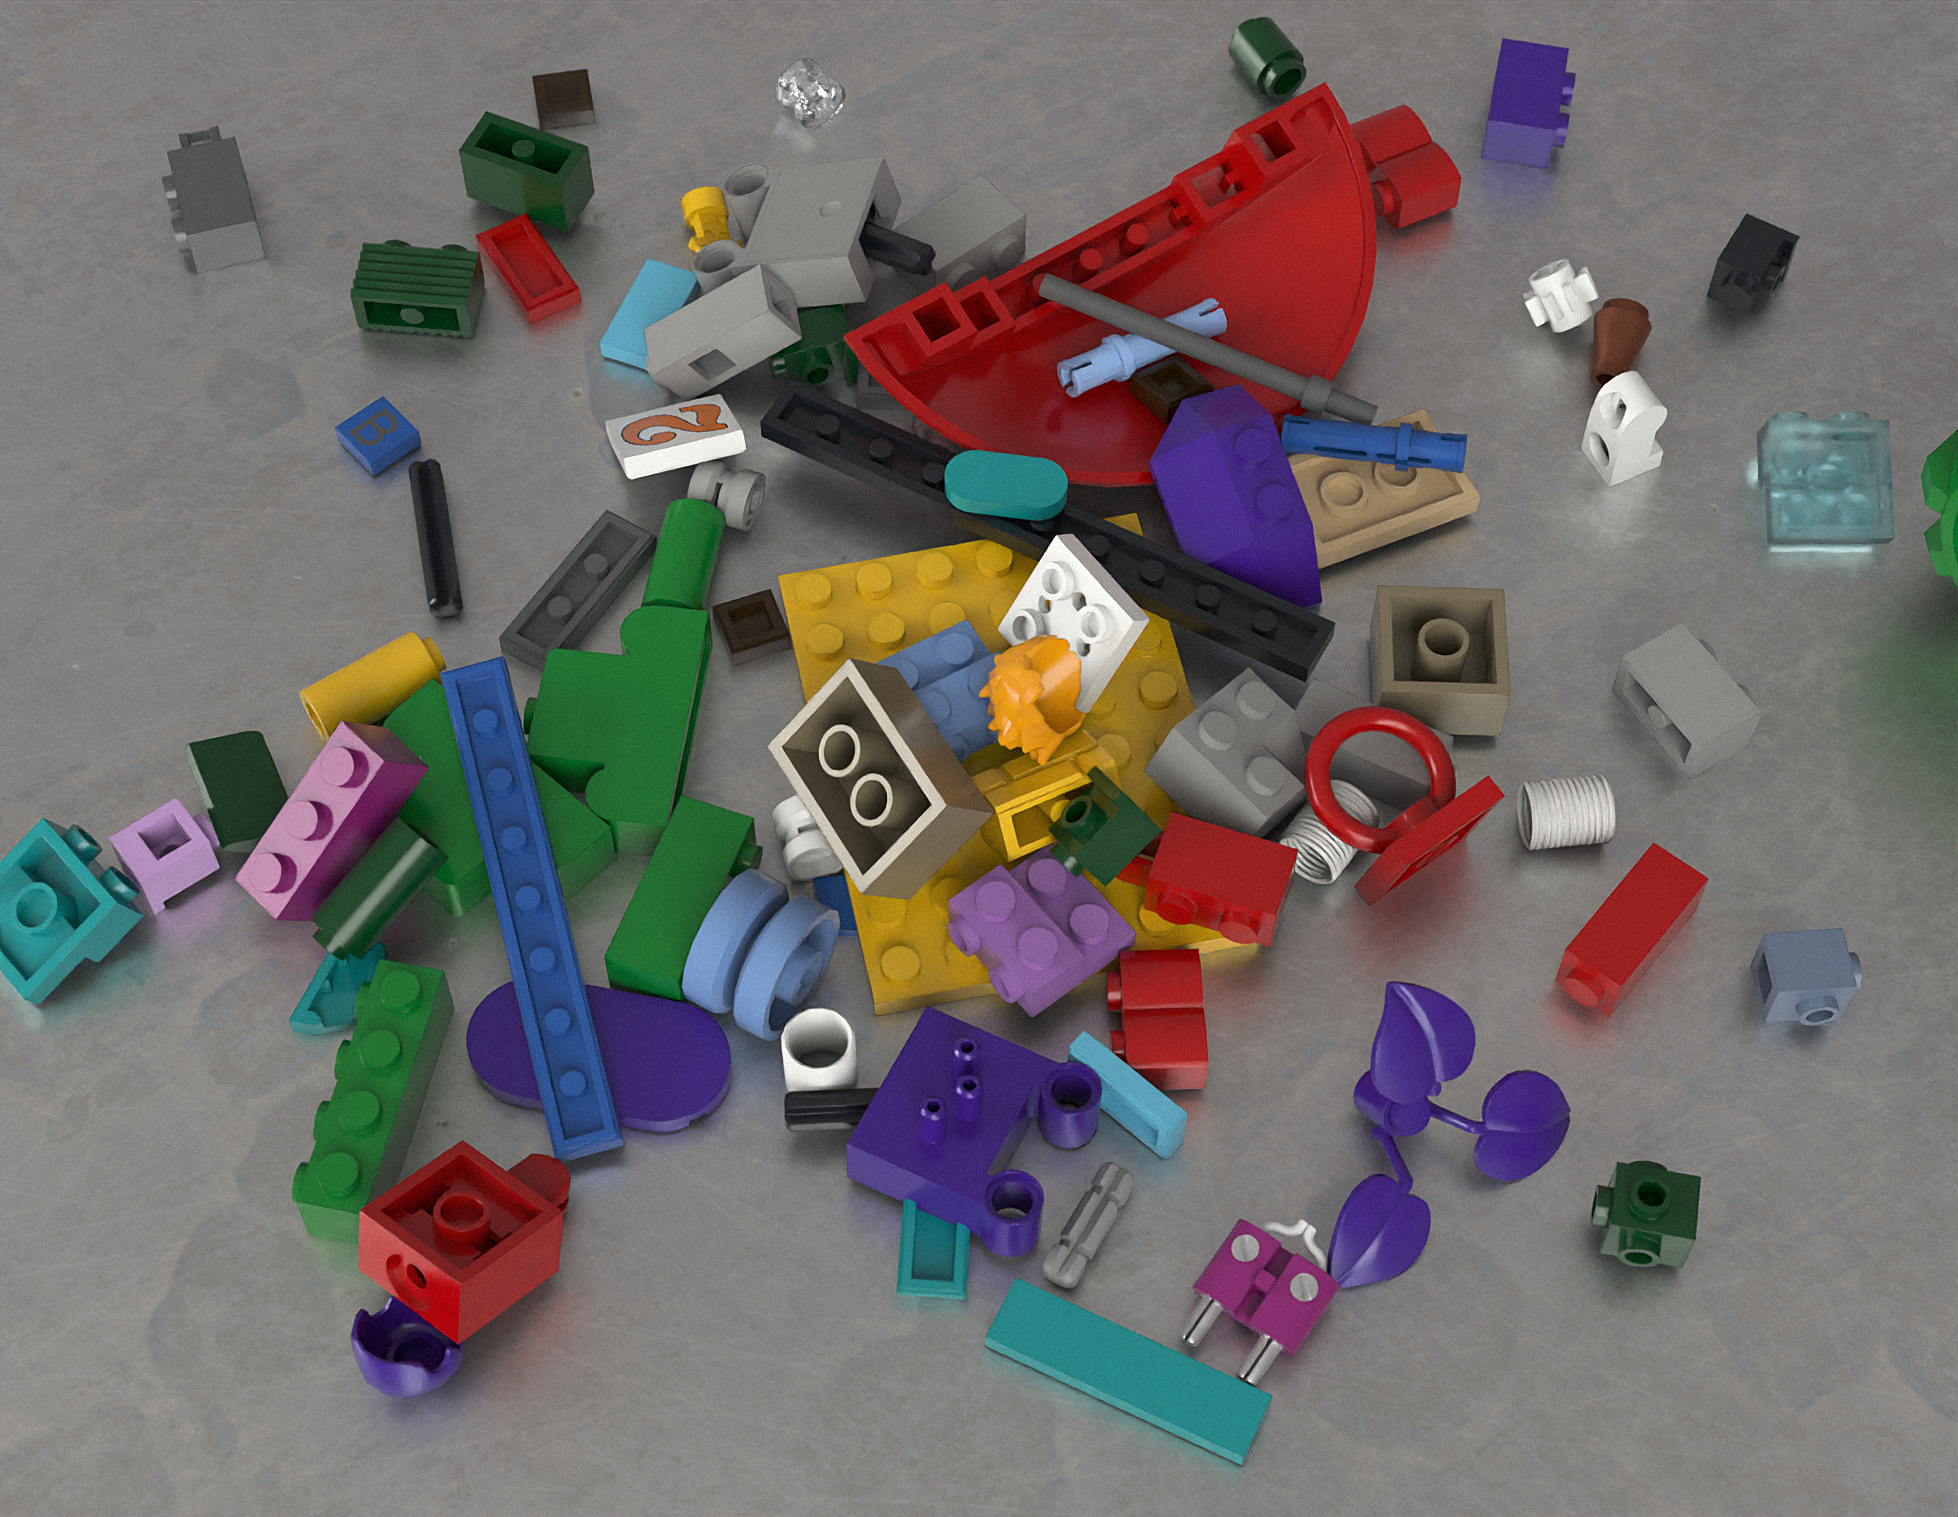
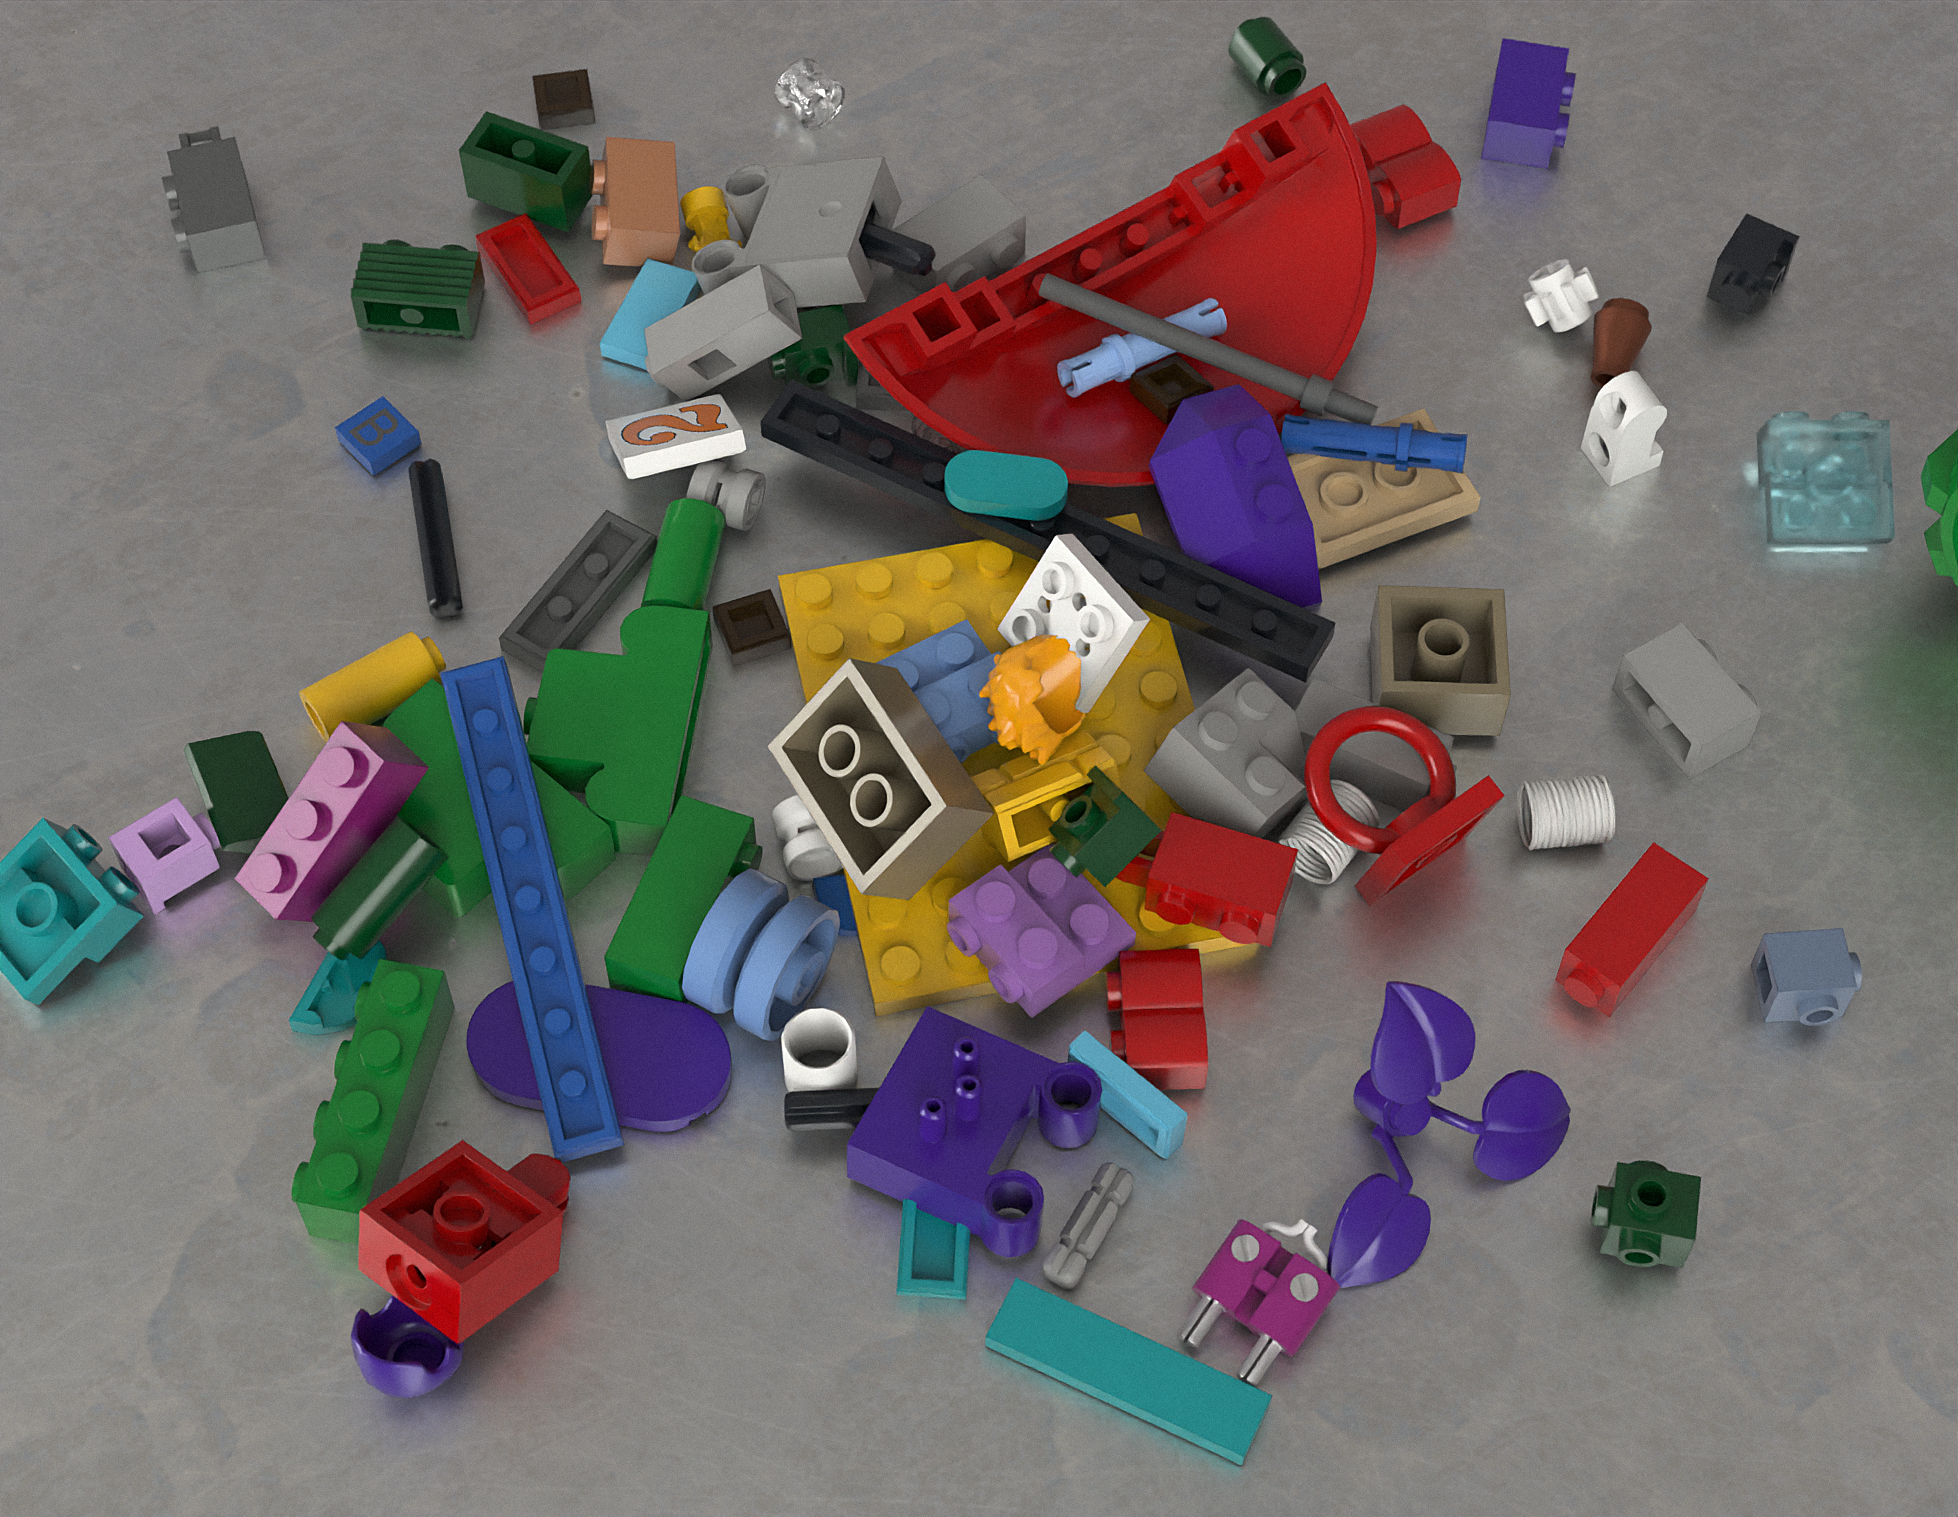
none -> nougat brick [590,137,680,267]

